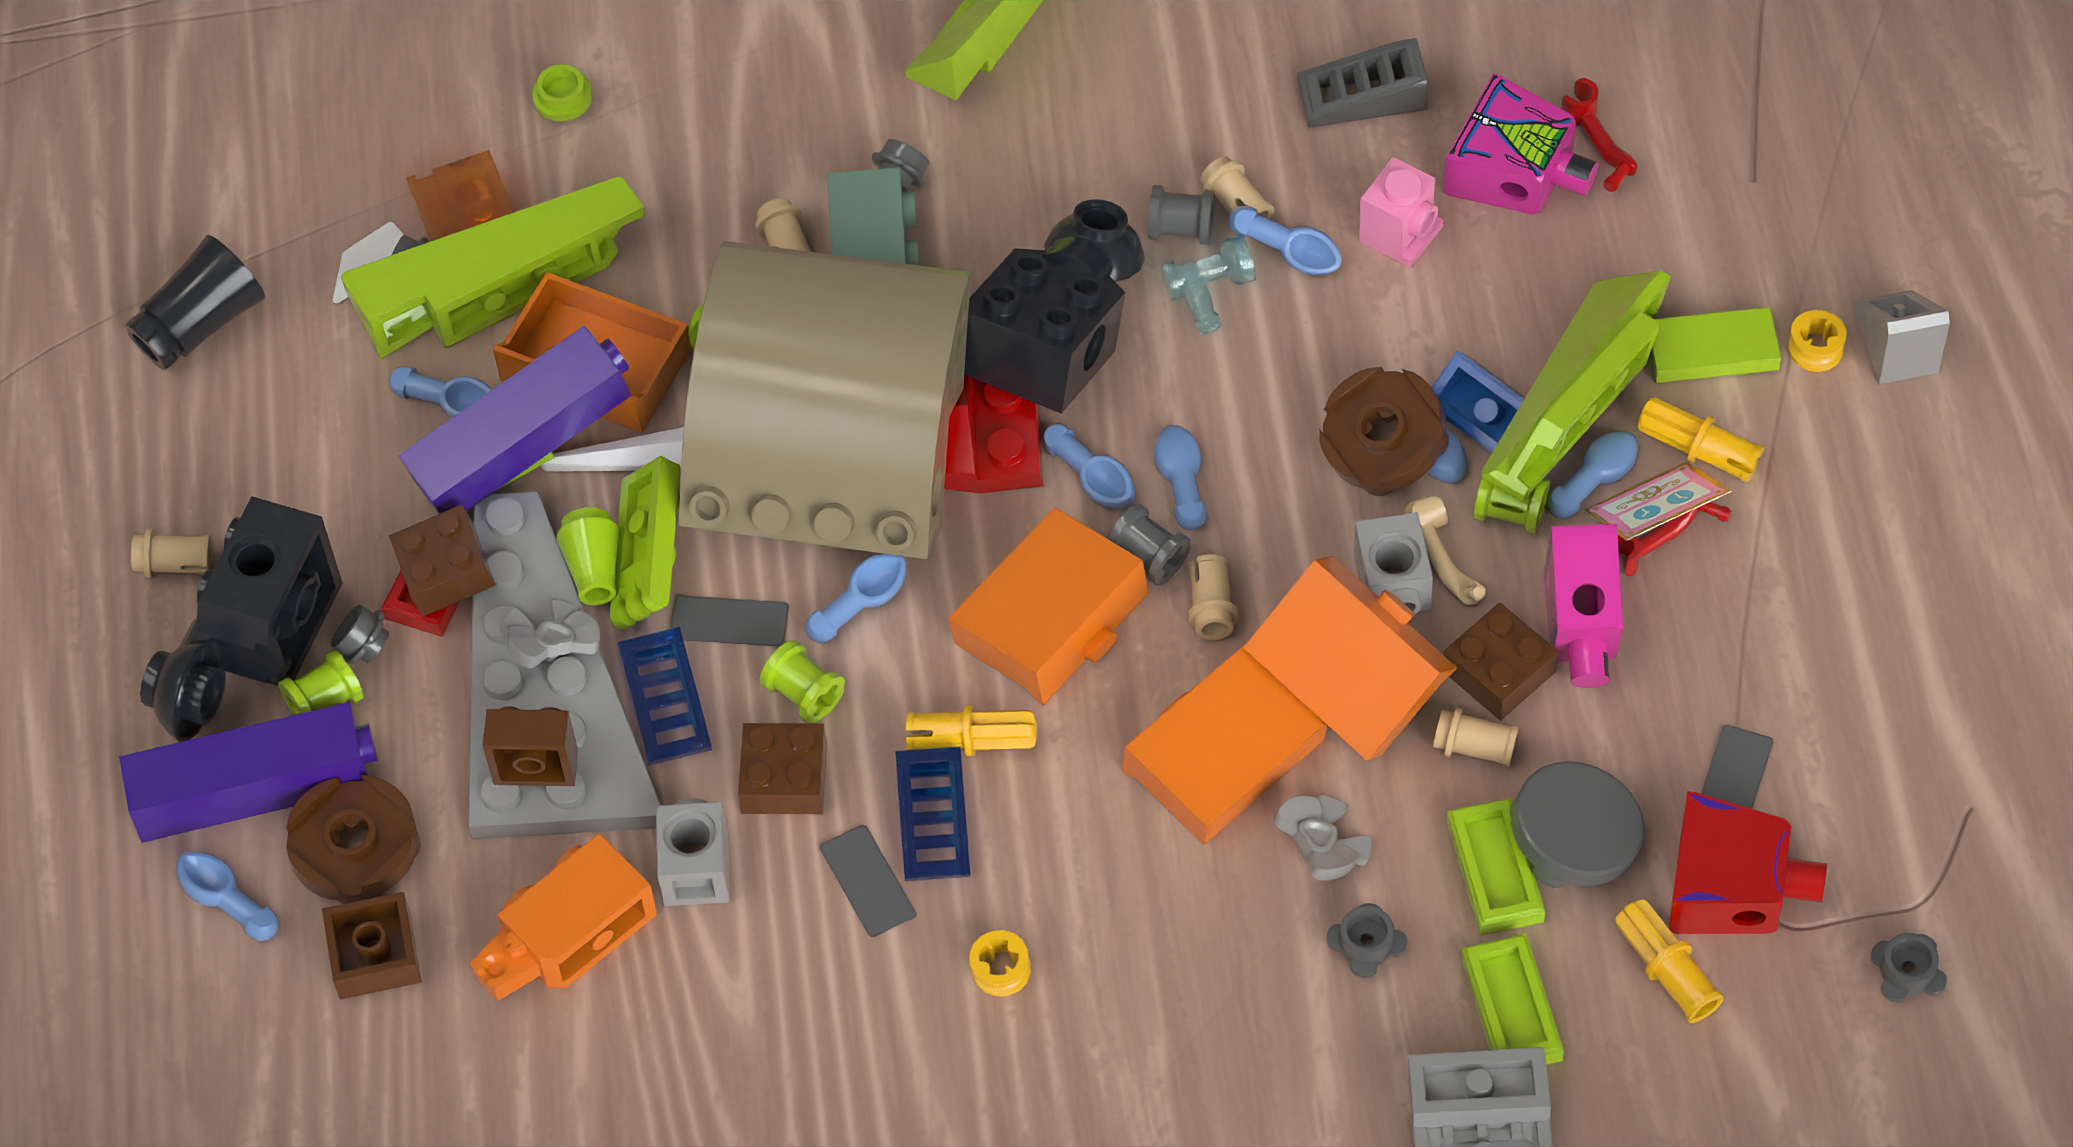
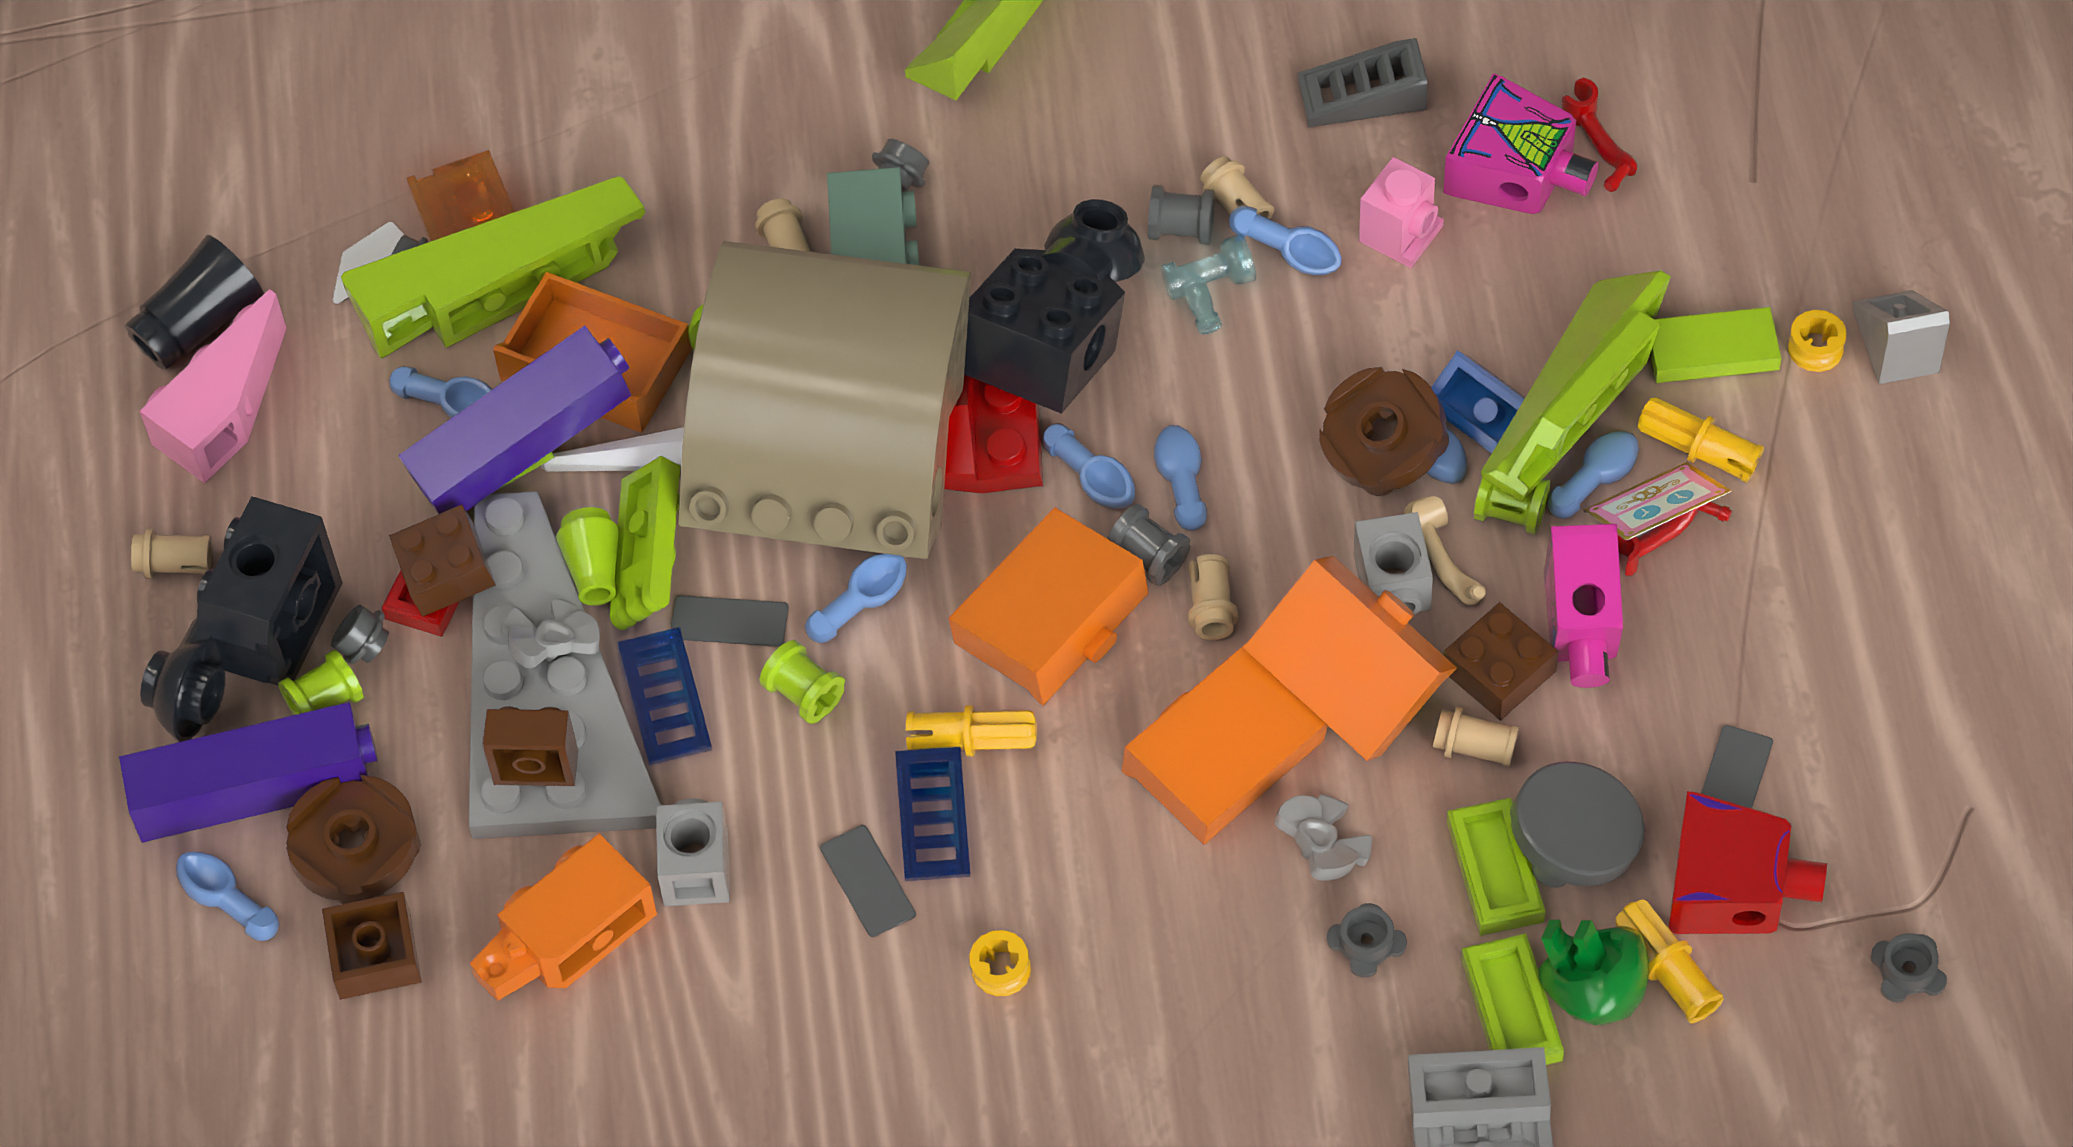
lime plate [532,64,592,122] -> none
reddish brown piece [738,723,827,814] -> none
none -> bright pink slope [140,289,287,483]
none -> green piece [1538,919,1649,1025]

